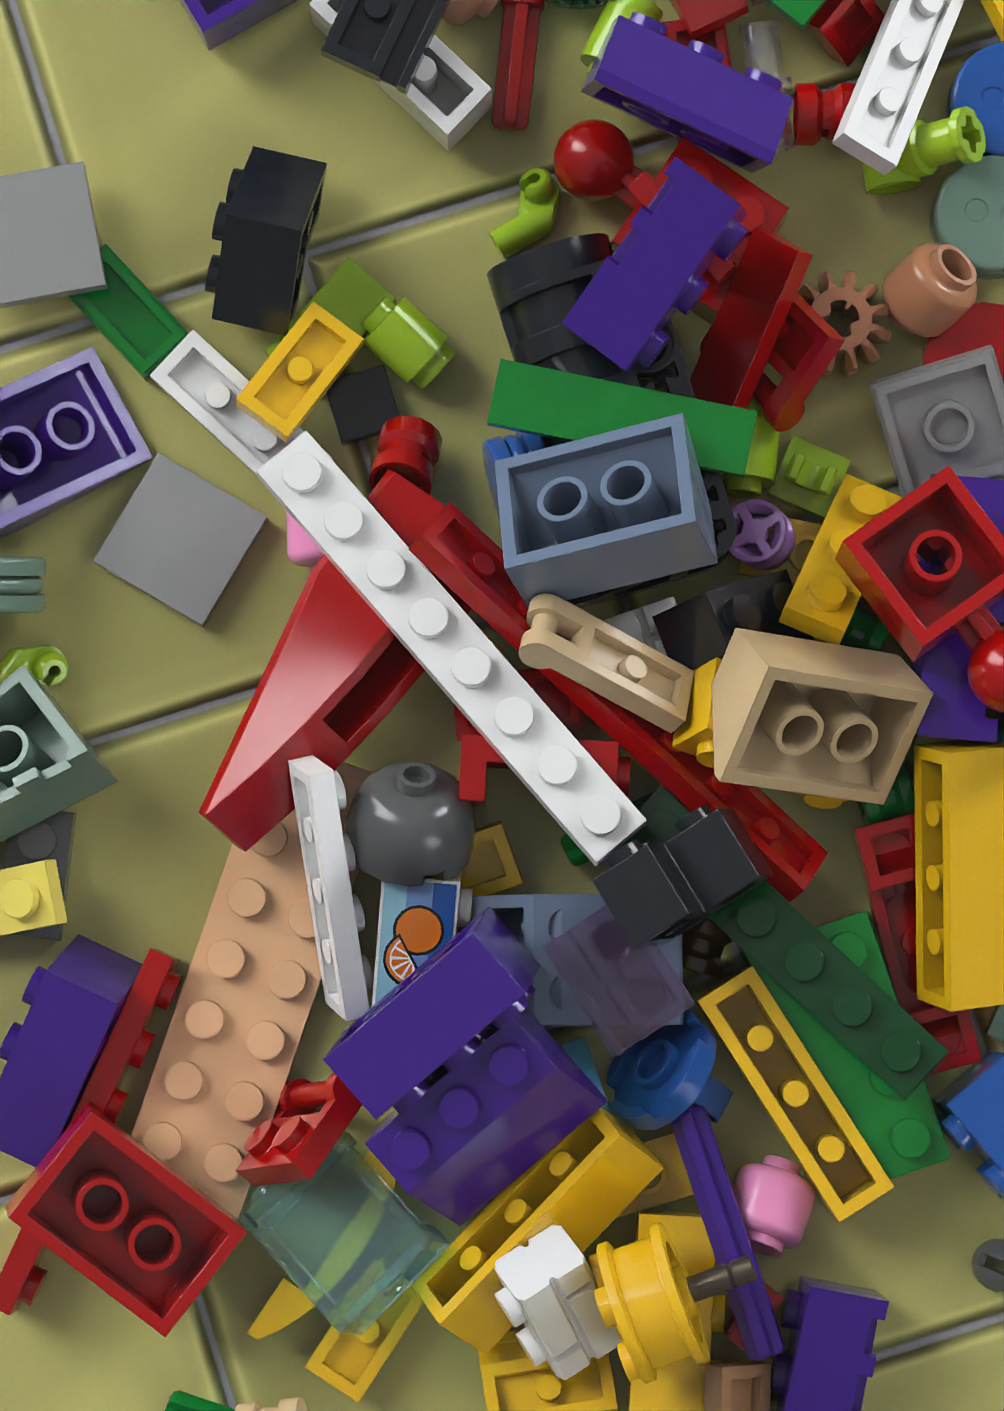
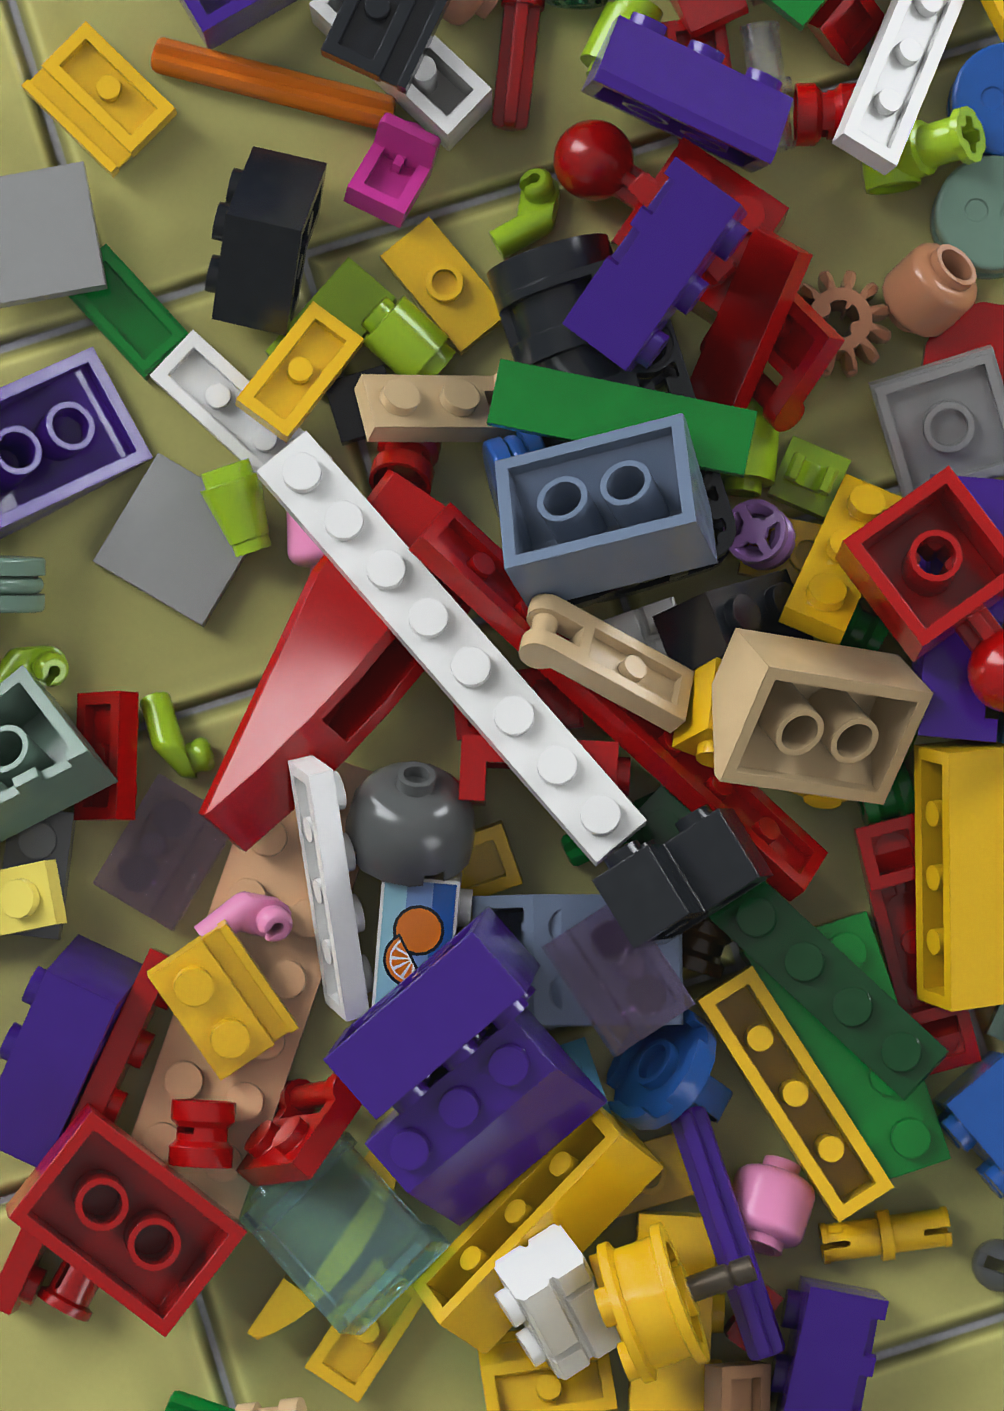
none -> yellow plate [21,21,177,178]
none -> red bush [37,1260,99,1322]
none -> red plate [74,691,139,821]
none -> plate [93,774,229,931]
none -> lime arm [140,692,216,779]
none -> yellow plate [147,919,299,1081]
none -> orange axle [151,37,396,129]
none -> red wheel [168,1099,236,1169]
none -> bright pink arm [194,891,293,942]
none -> lime cone [200,458,272,557]
none -> dark pink bracket [343,113,441,228]
none -> tan plate [354,373,516,442]
none -> yellow plate [380,216,502,356]
none -> yellow pin [818,1206,953,1265]

